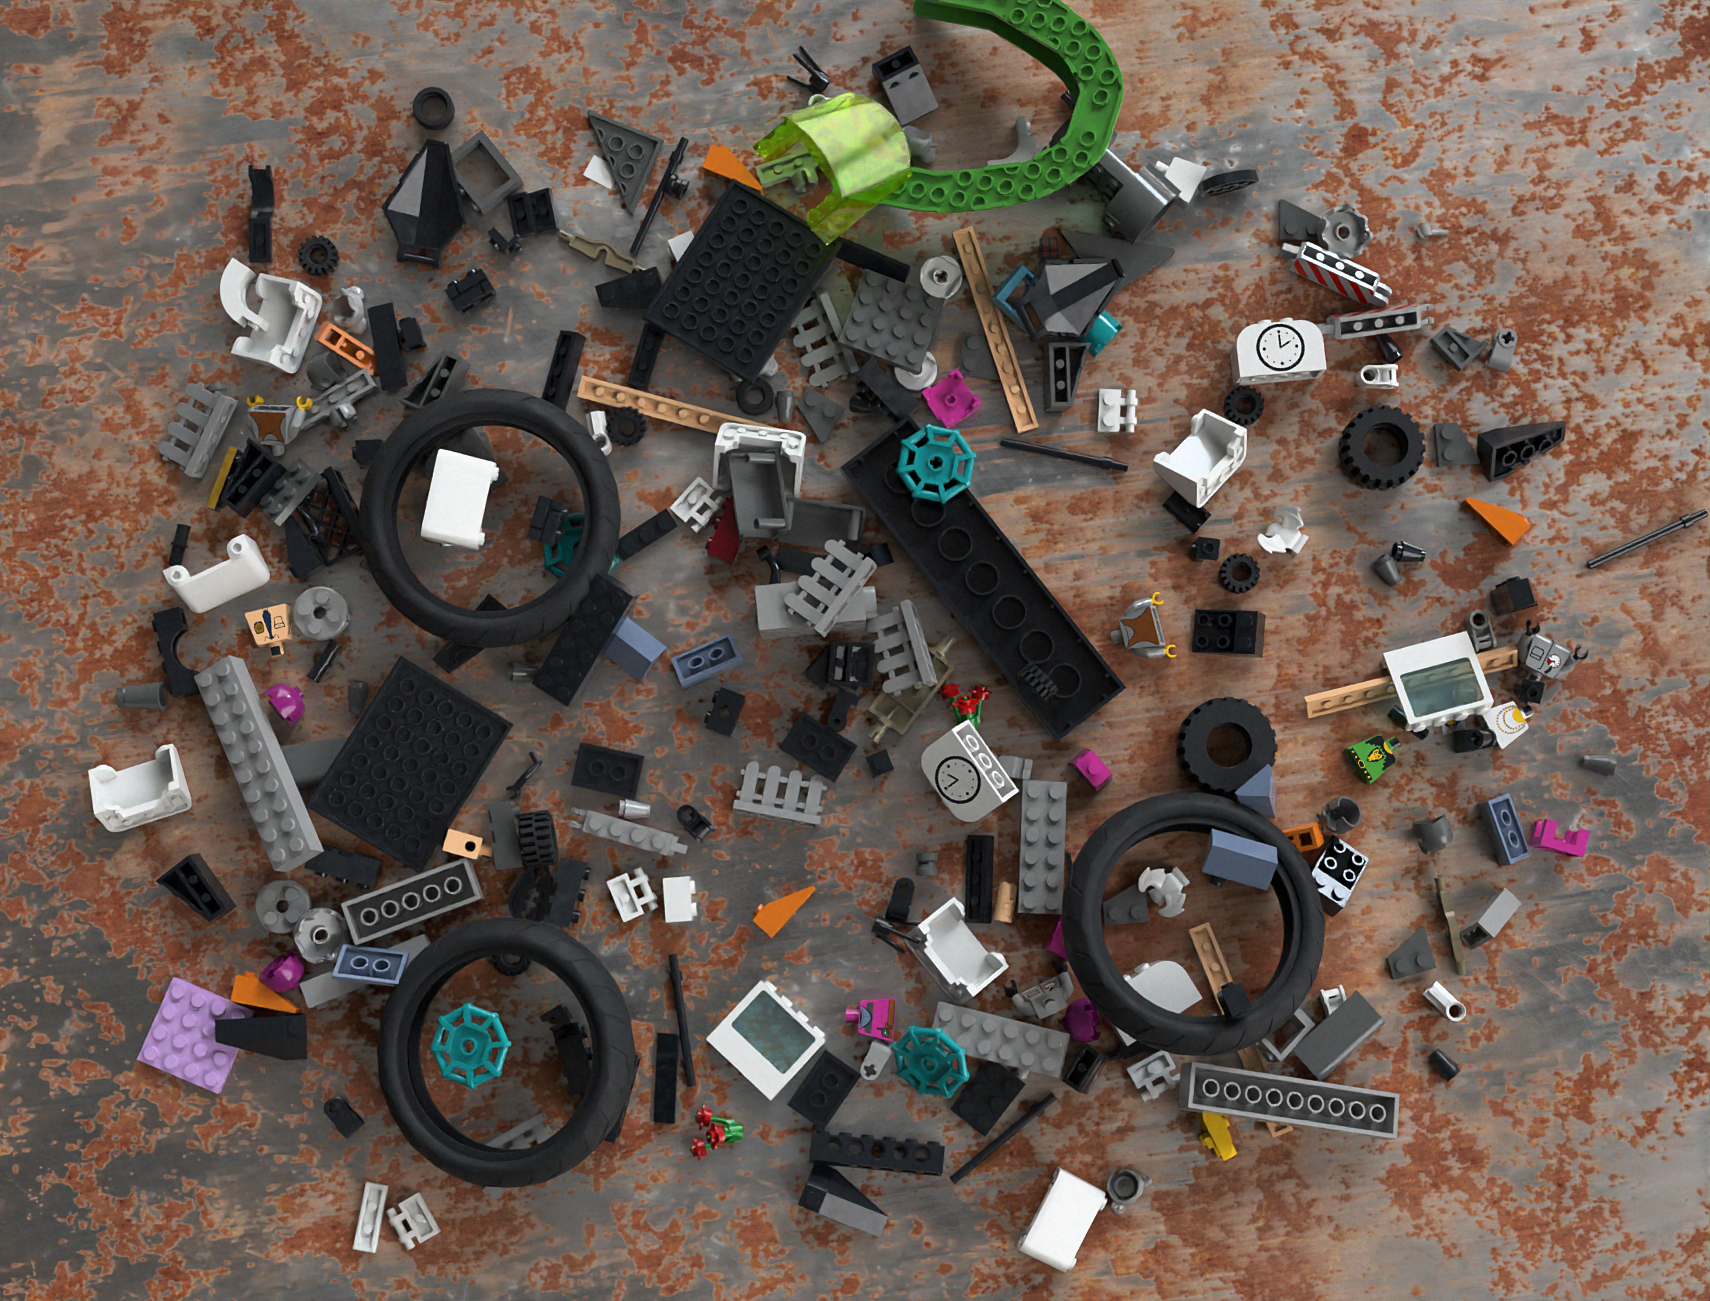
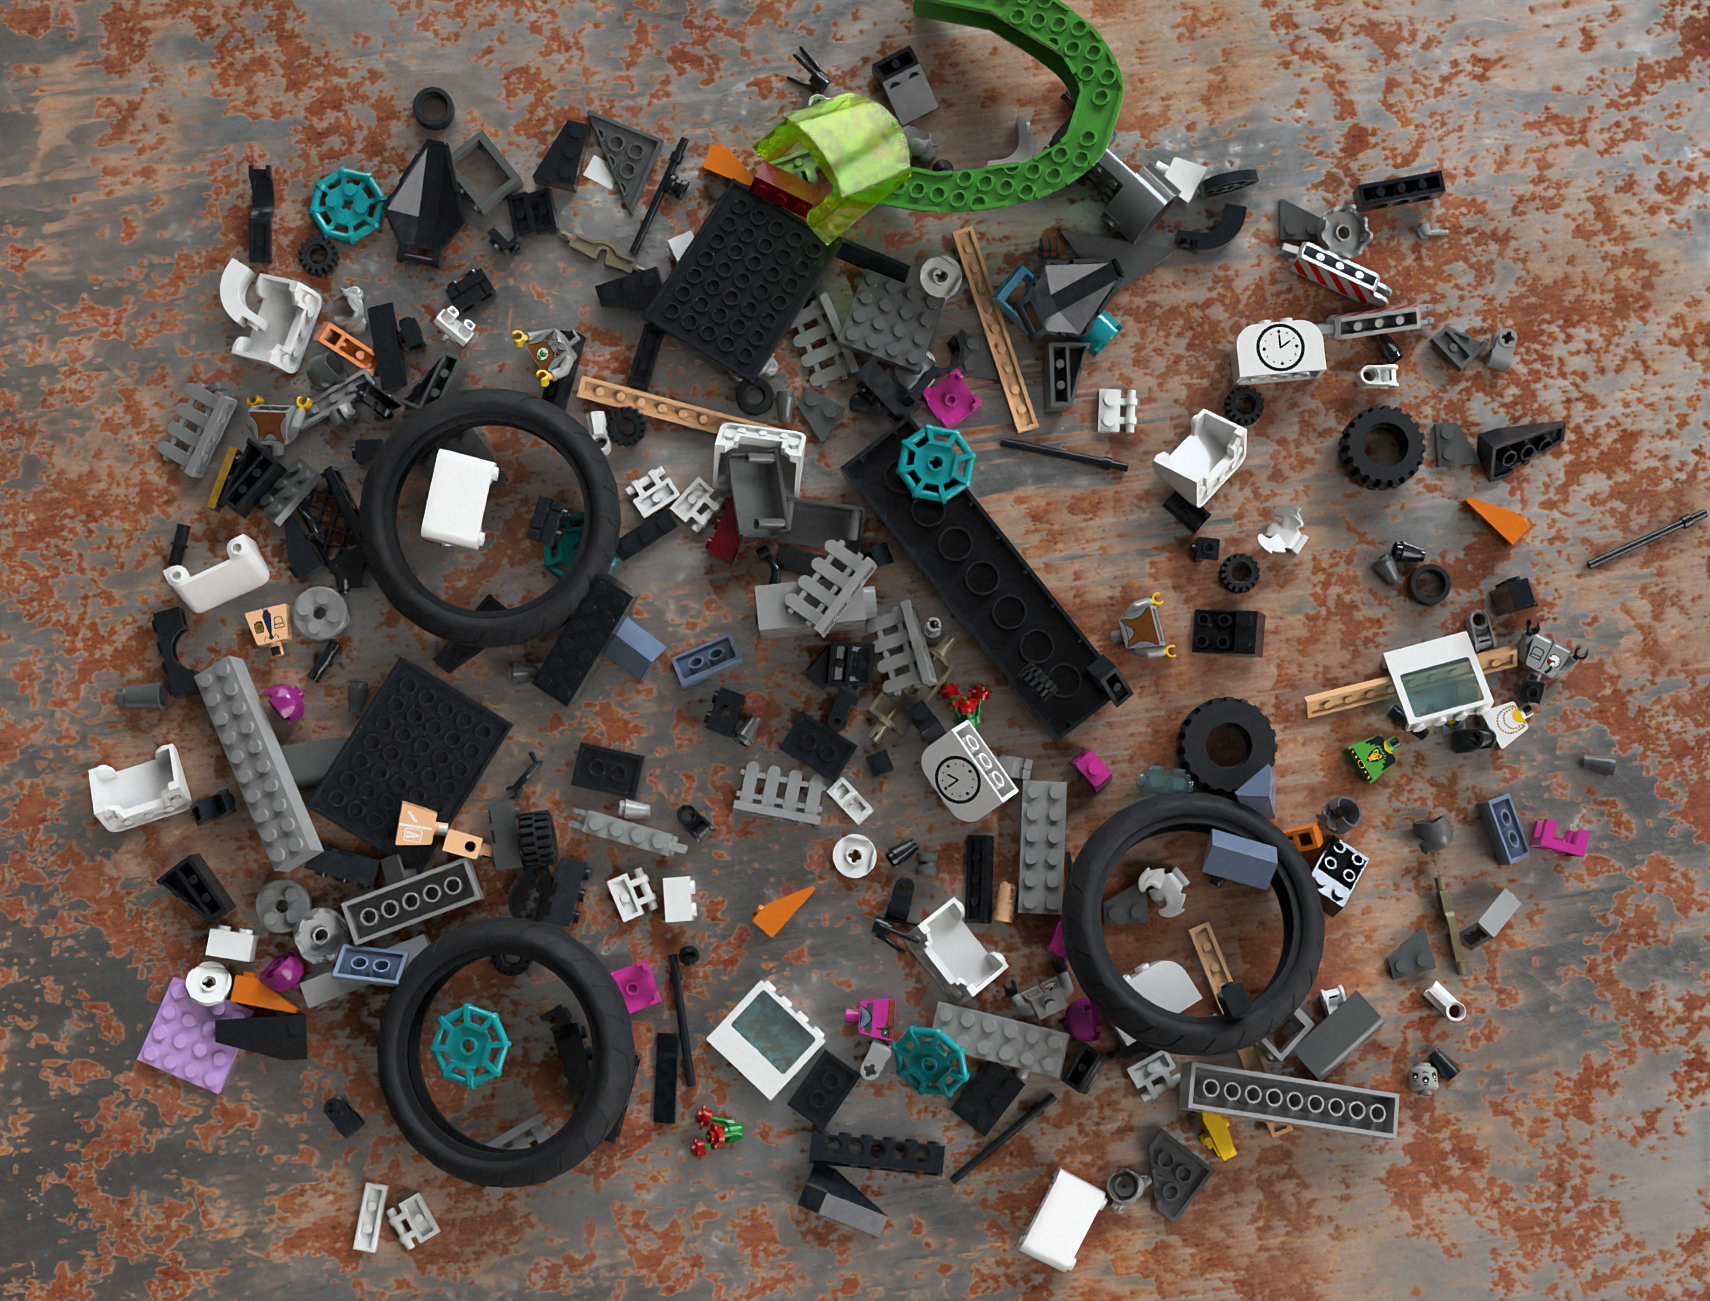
none -> white plate [186,961,232,1006]
none -> black brick [190,788,236,826]
none -> white brick [205,925,259,962]
none -> teal plate [307,166,387,245]
none -> black arm [327,548,367,595]
none -> black hinge [355,380,401,420]
none -> dark grey panel [380,854,417,885]
none -> light nougat torso [395,801,448,845]
none -> white hips [433,306,475,347]
none -> torso [512,329,580,387]
none -> black wedge [532,120,591,193]
none -> dark pink panel [610,960,662,1014]
none -> white plate [625,466,681,519]
none -> black hinge [679,946,700,966]
none -> dark grey cone [733,714,762,747]
none -> brick [749,160,821,219]
none -> white slope [826,777,874,825]
none -> white plate [833,834,877,878]
none -> black cone [885,838,919,868]
none -> black piece [901,329,966,408]
none -> black brick [904,699,947,746]
none -> light grey pin [924,617,941,639]
none -> black cone [932,159,954,172]
none -> black slope [1086,655,1134,708]
none -> clear light blue brick [1136,765,1194,795]
none -> dark grey plate [1148,1128,1215,1224]
none -> black arch [1174,203,1247,255]
none -> black brick [1352,170,1446,213]
none -> black tyre [1407,564,1451,606]
none -> light grey head [1408,1063,1438,1097]

